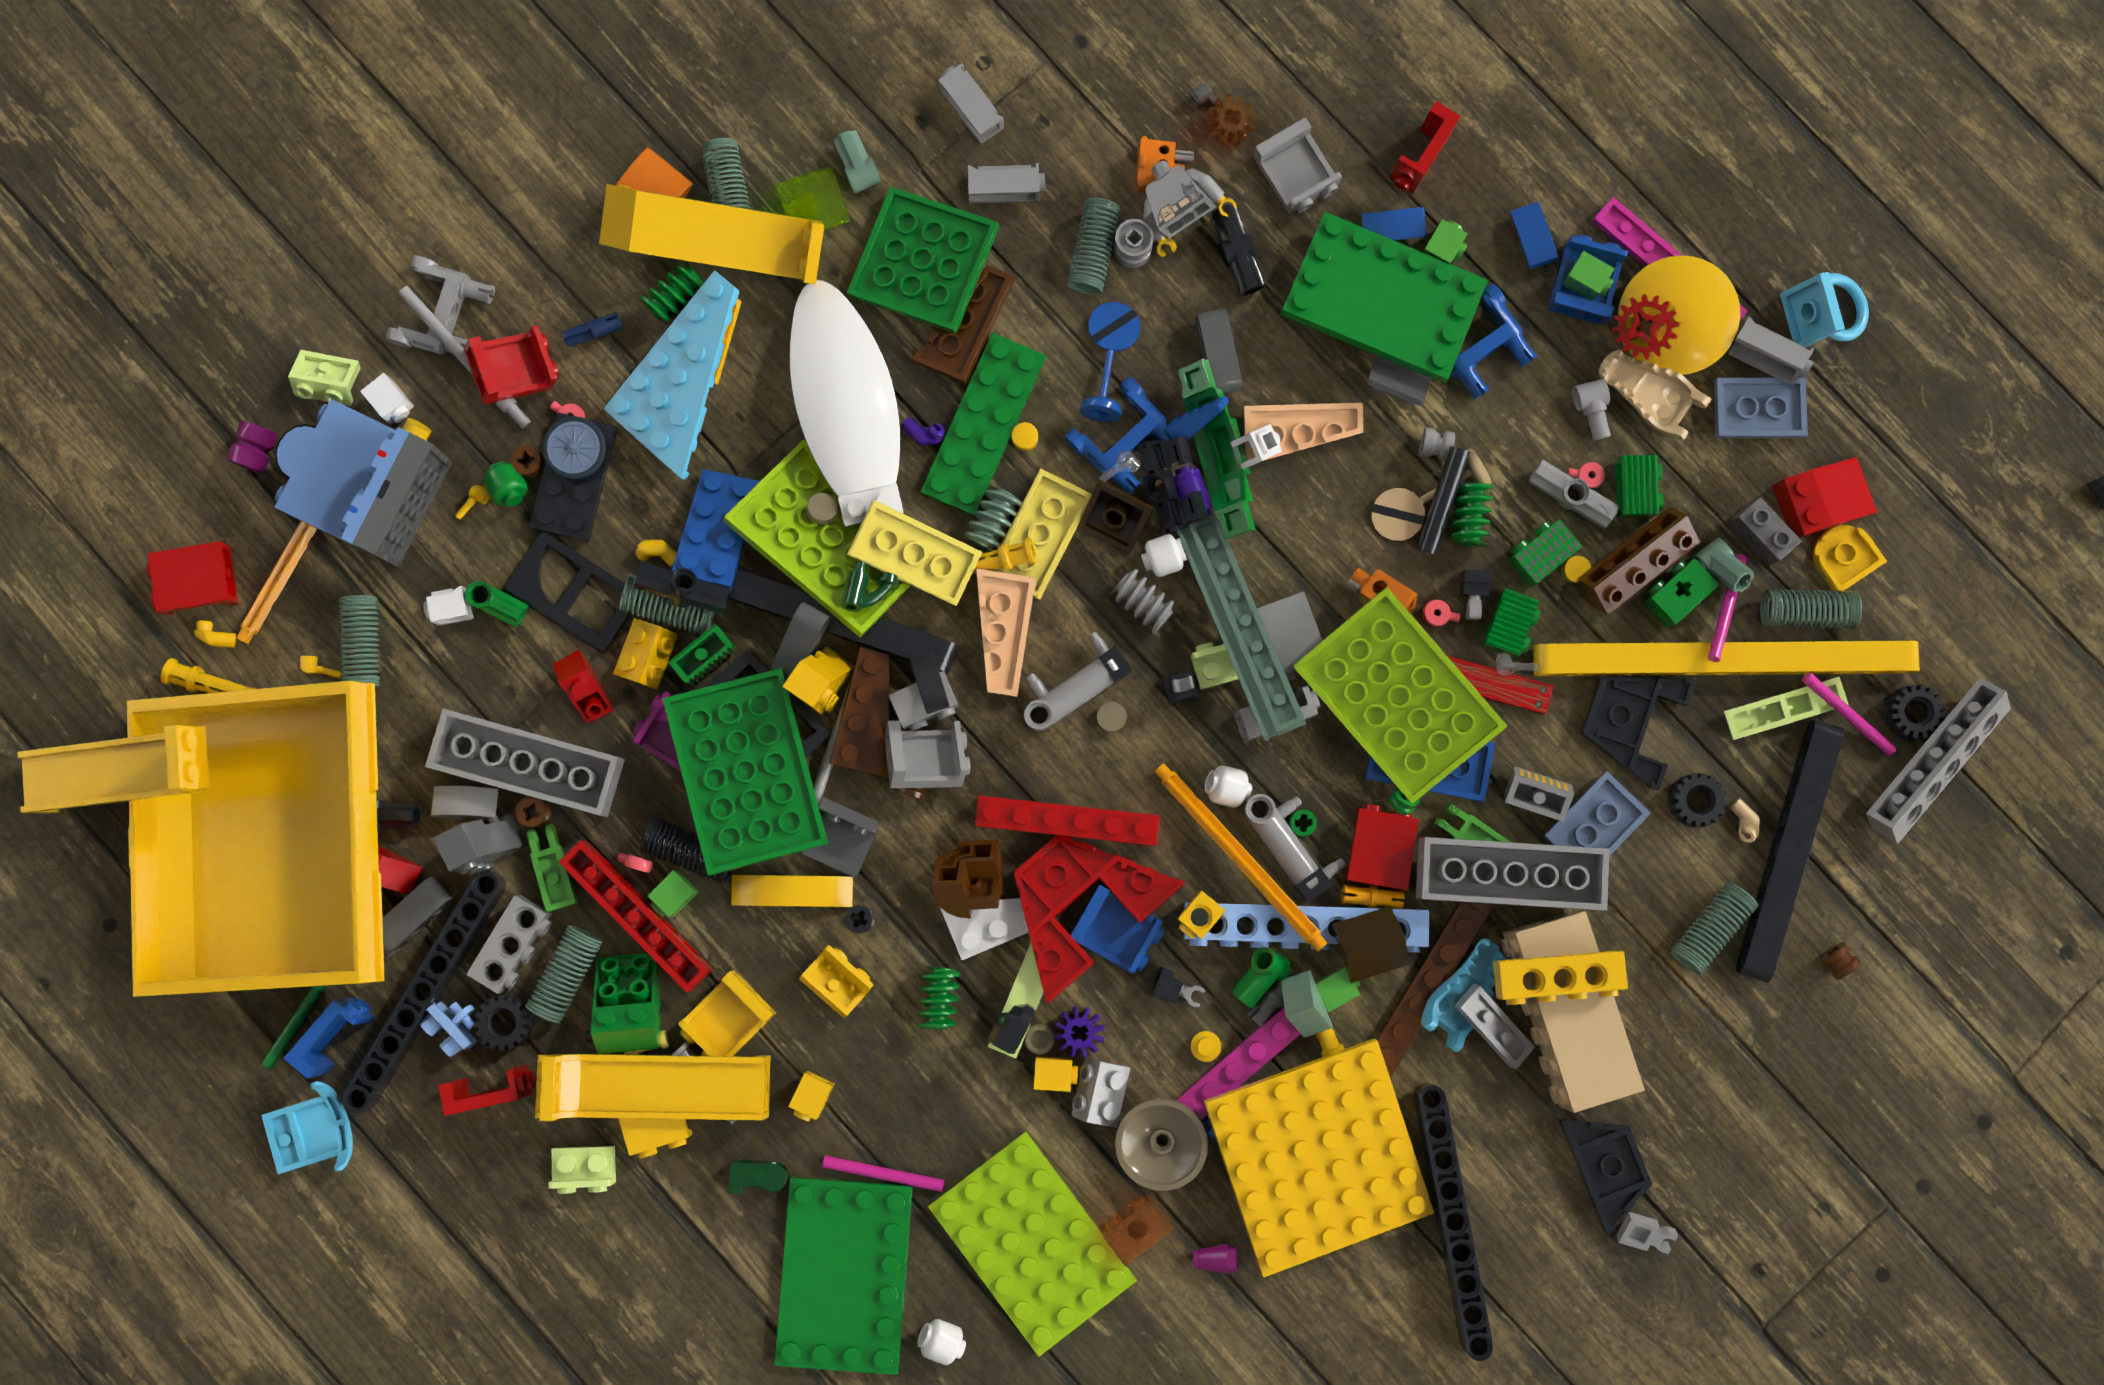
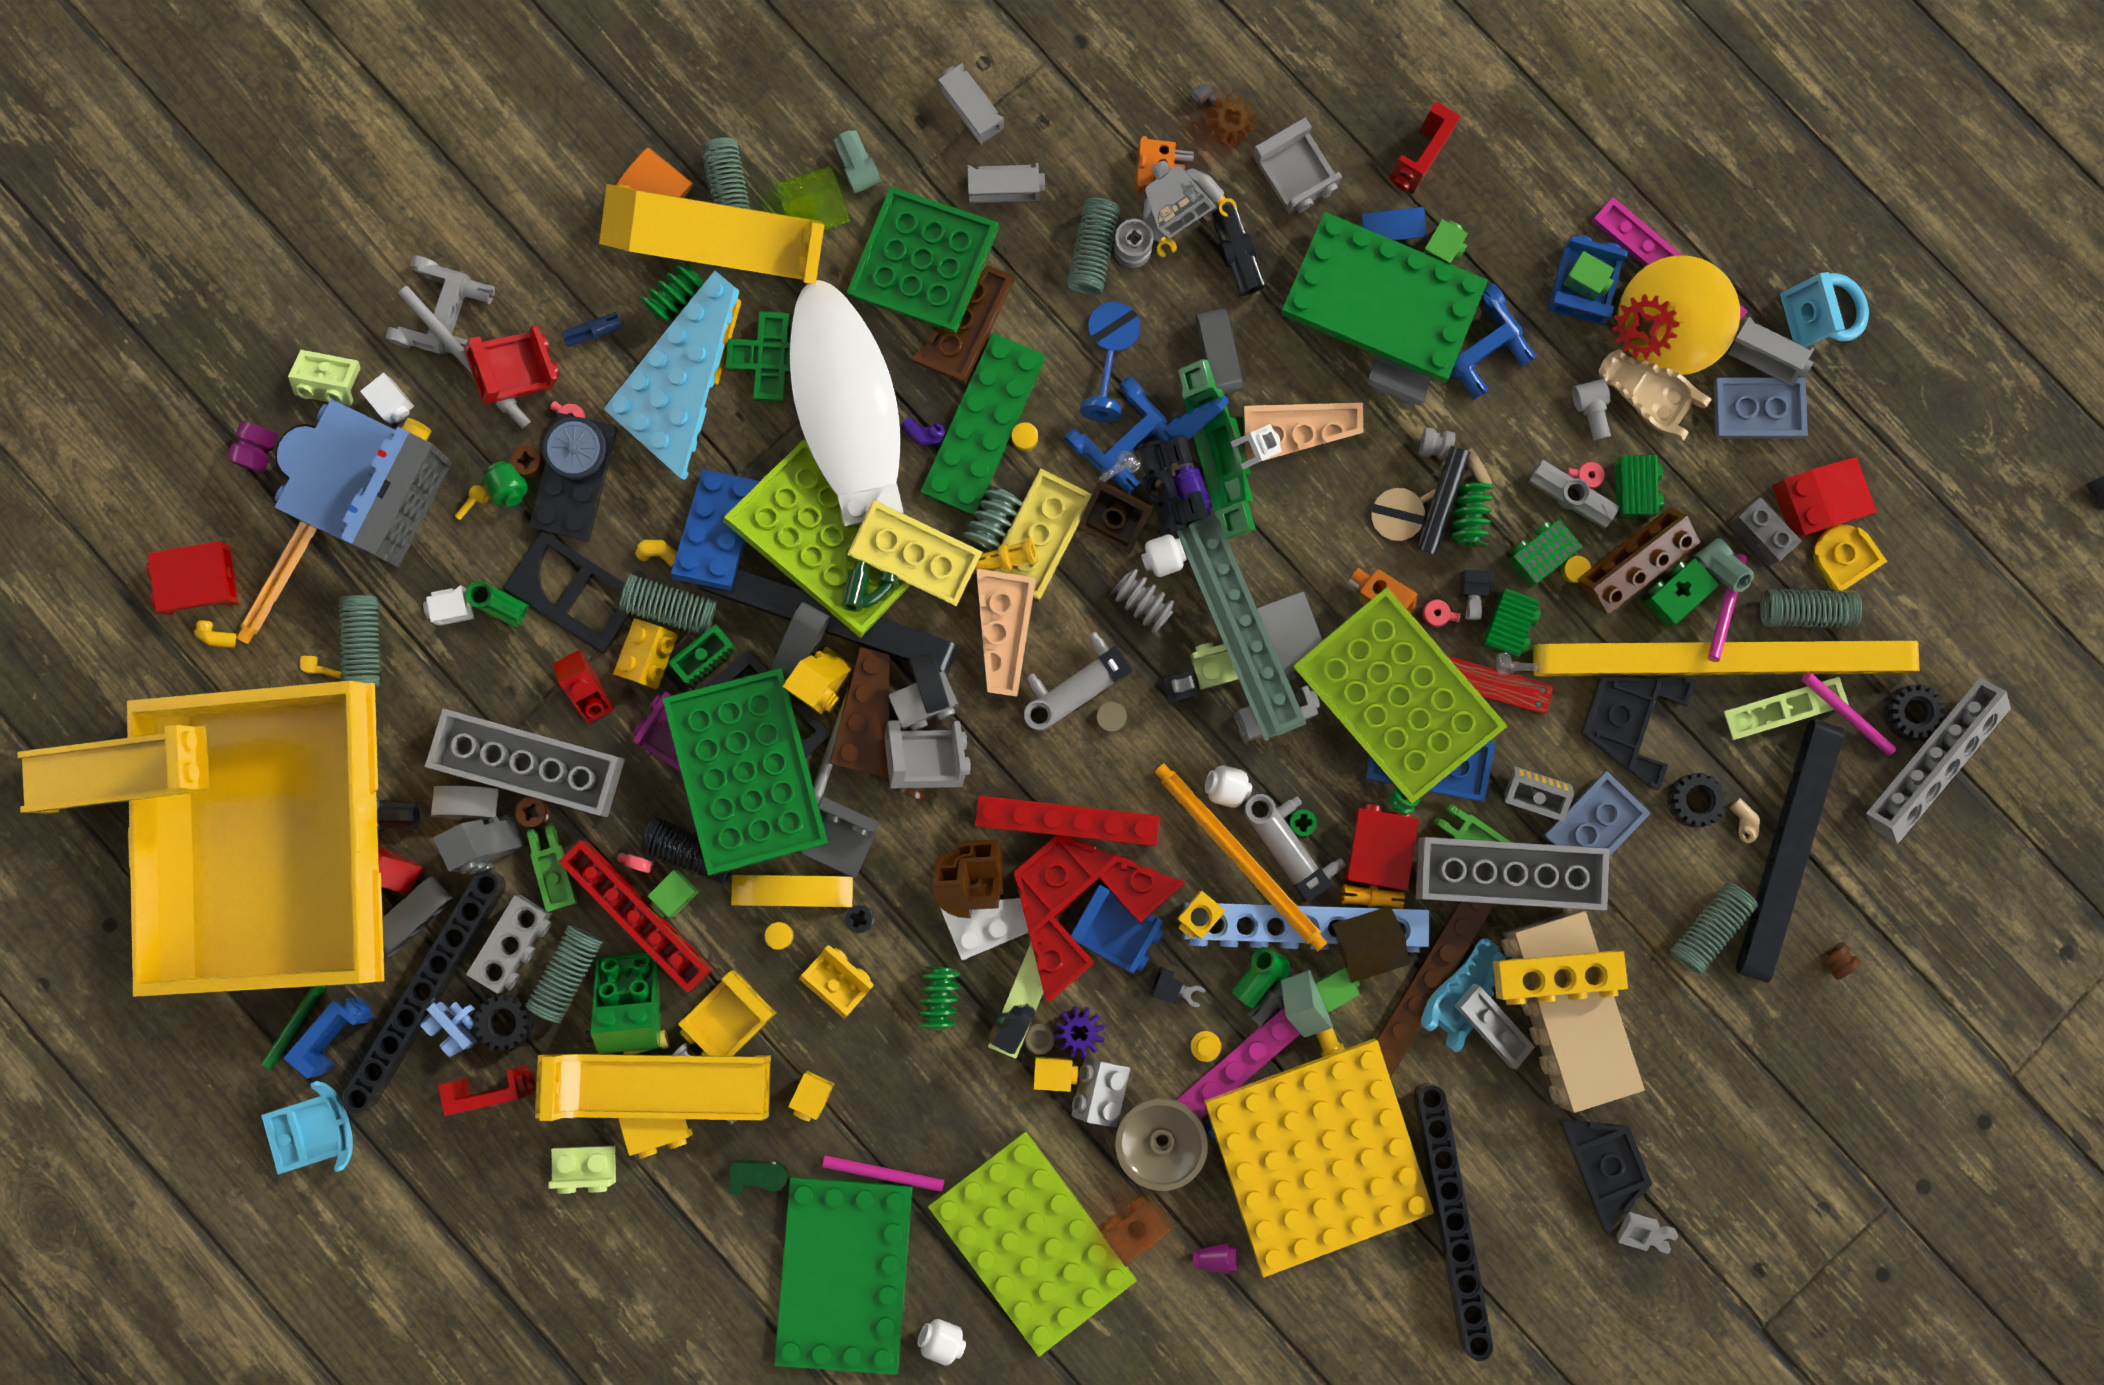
yellow pin [161,658,256,693] -> none
black piece [634,562,731,614] -> none
dark tan tile [806,493,838,525] -> none
blue slope [1510,202,1558,270] -> none
none -> green plate [726,311,791,403]
none -> yellow piece [765,922,794,950]

